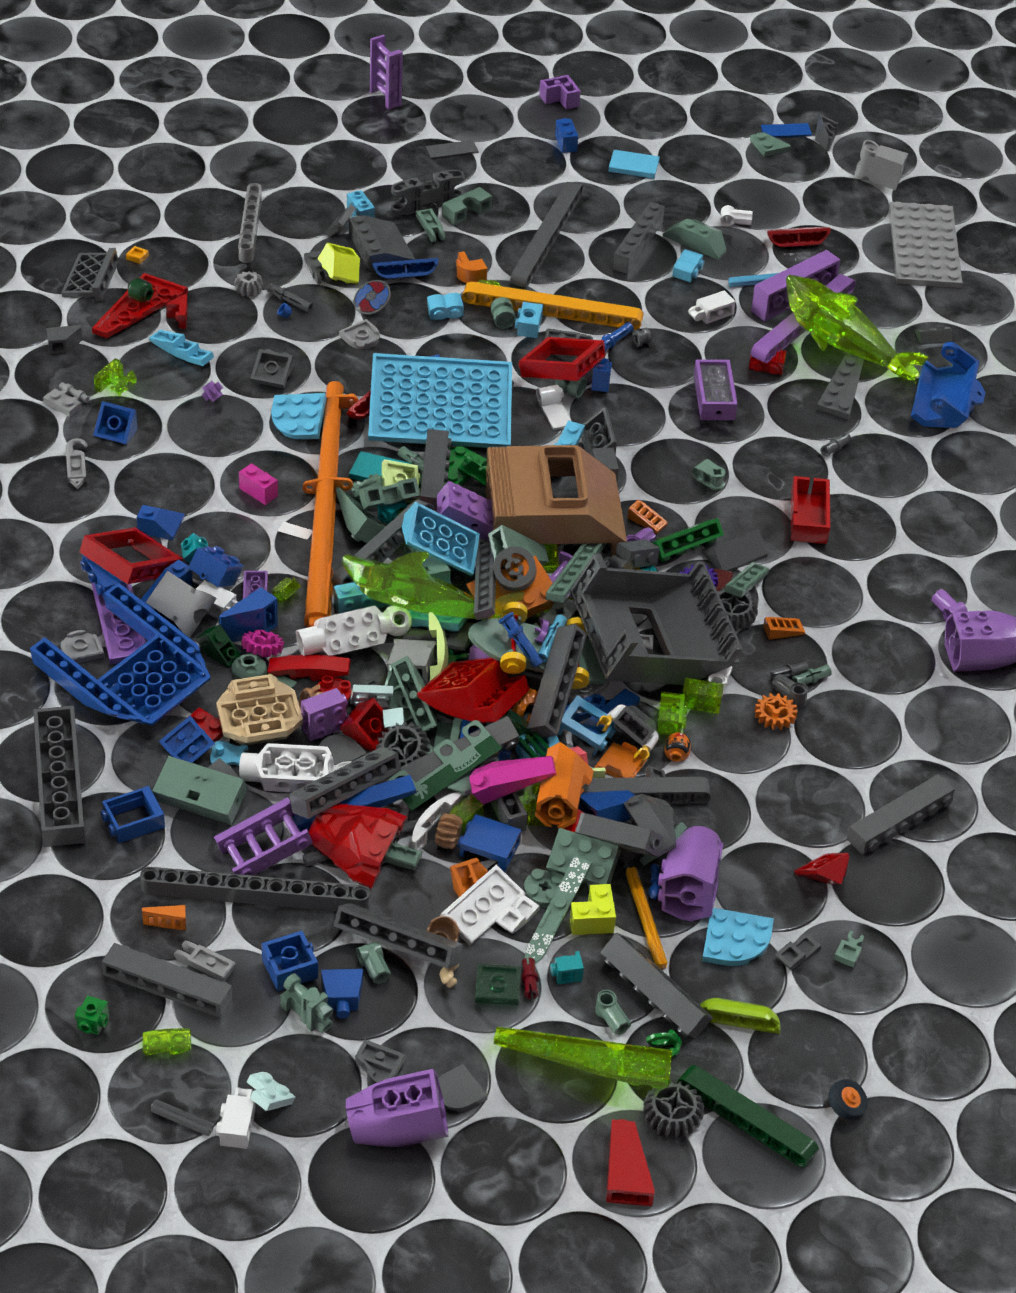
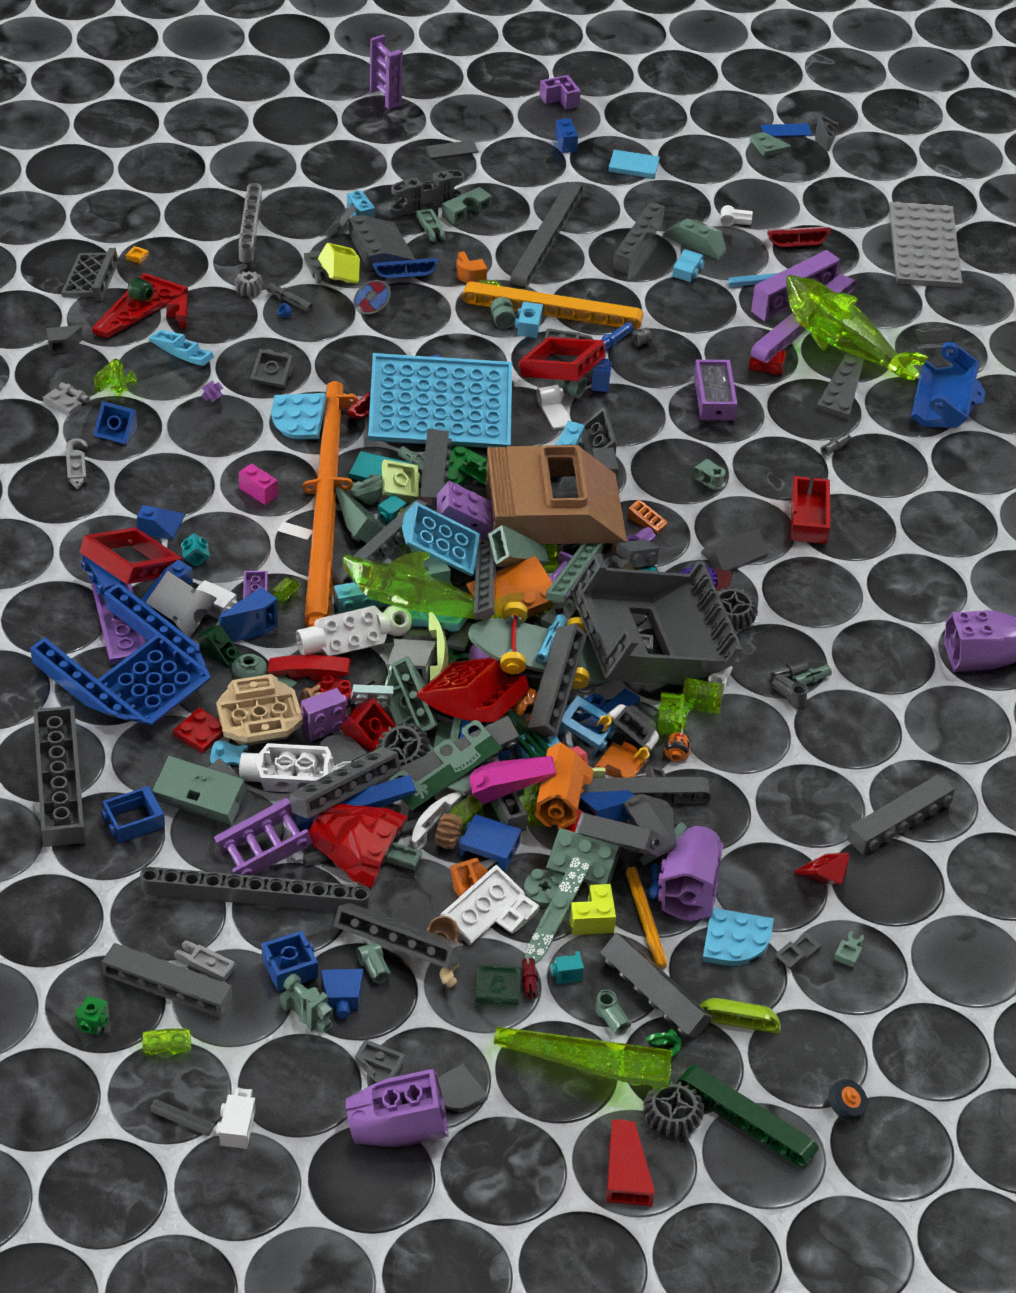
light grey tile [61,630,105,663] -> none
orange slope [142,905,186,930] -> none
blue slope [159,716,215,763] -> none
blue brick [188,546,244,587] -> none
dark pink gear [241,630,284,657] -> none
light aqua plate [247,1072,295,1111] -> none
light grey tile [339,319,380,349] -> none
sand green arch [359,478,420,510] -> none
light aqua slope [383,707,405,730] -> none
medium azure brick [427,293,464,320] -> none
dark grey wheel [493,546,537,592] -> none
blue pin [498,612,544,669] -> none
medium lavender piece [534,618,549,644] -> none
green brick [651,518,724,562] -> none
white brick [688,290,736,324] -> none
sand green tile [724,562,769,598] -> none
orange gear [754,693,798,730] -> none
orange slope [763,617,805,640] -> none
light grey piece [854,140,908,190] -> none
medium lavender piece [931,589,968,621] -> none

